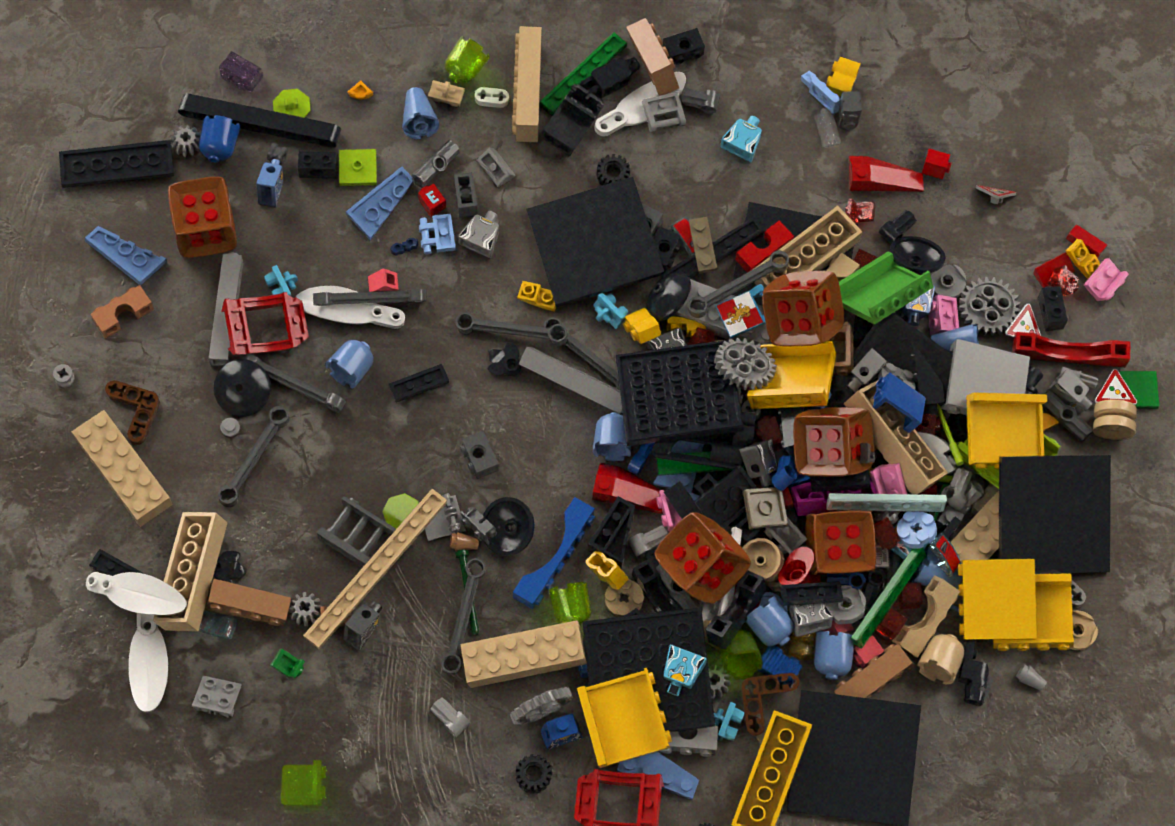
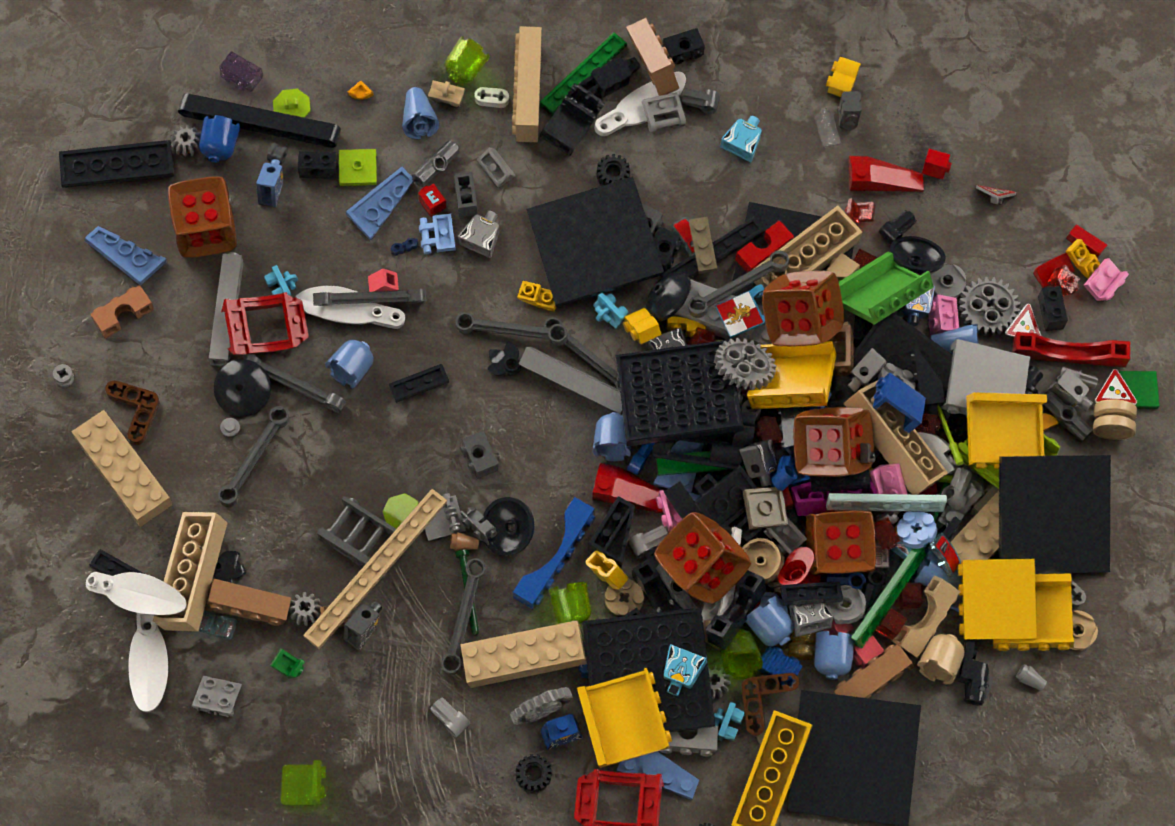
light blue hinge [801,71,840,114] -> none

